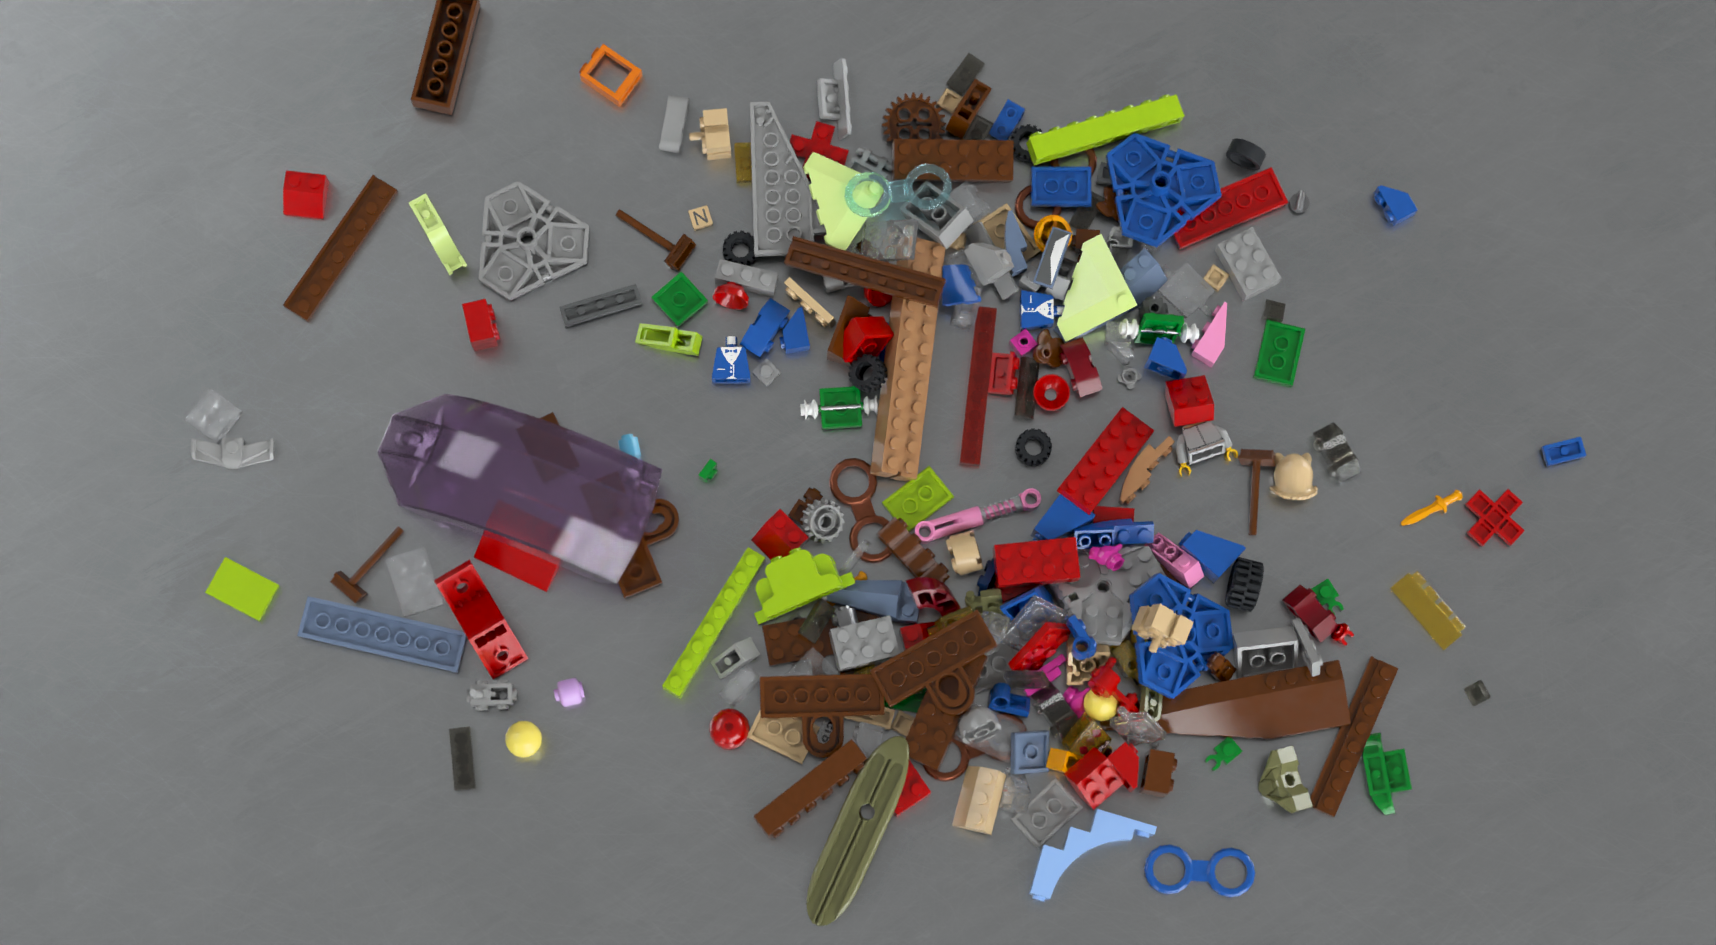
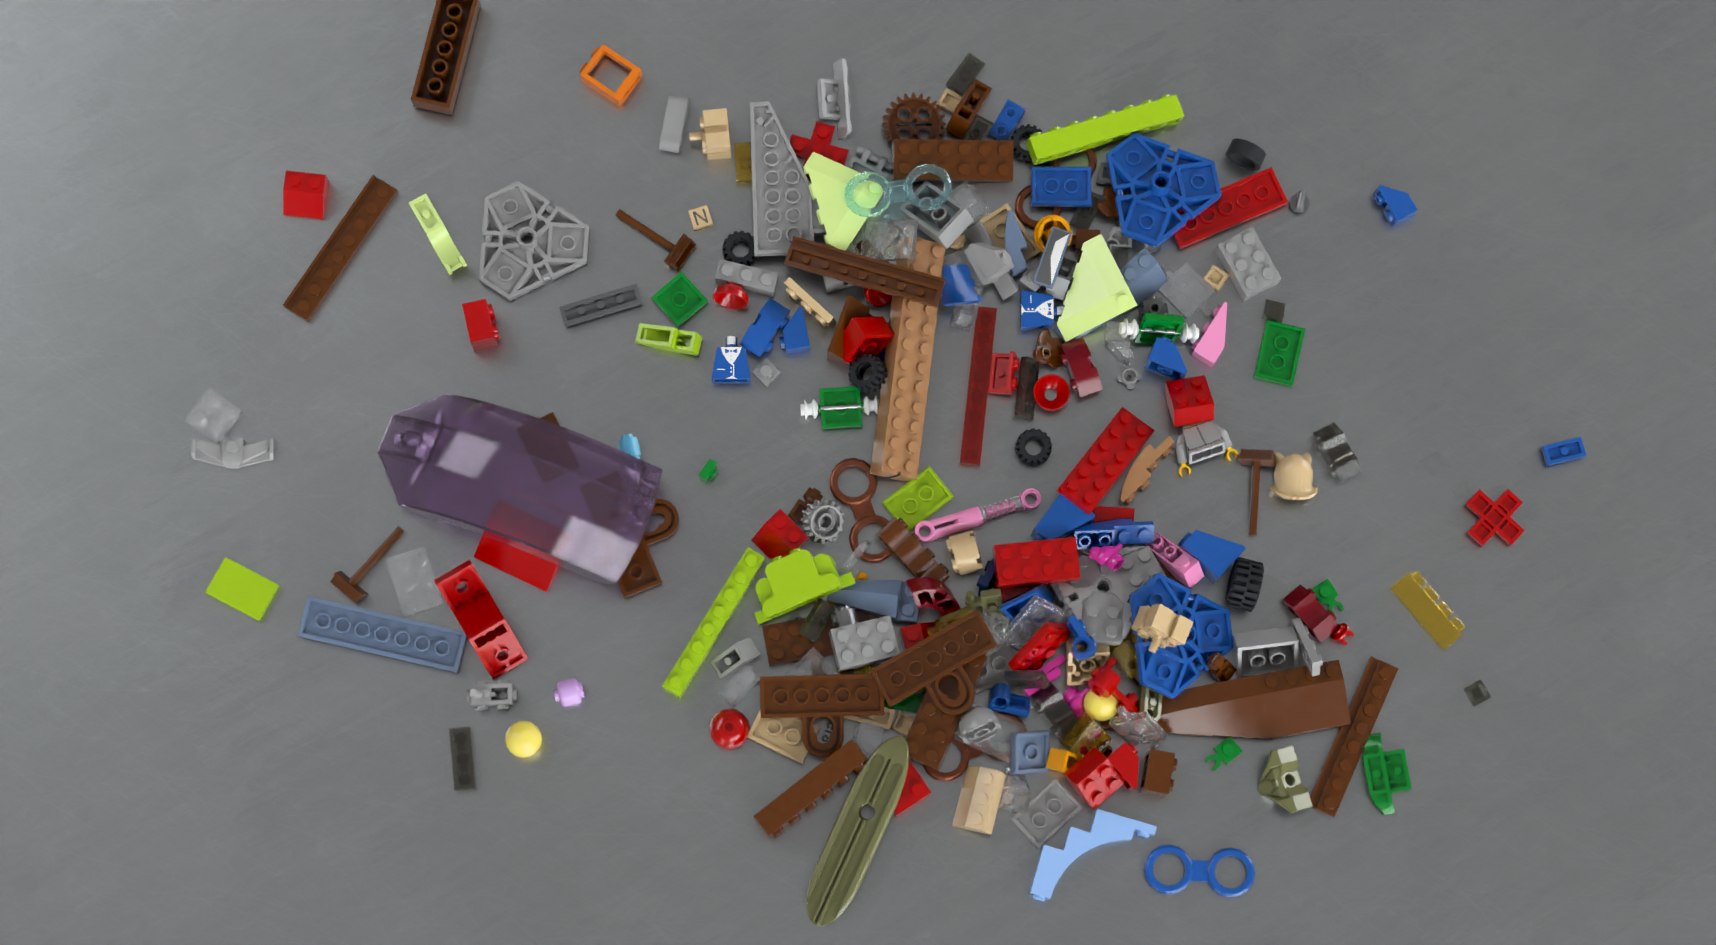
dark pink plate [1009,329,1038,359] -> none
light orange sword [1401,489,1463,526] -> none

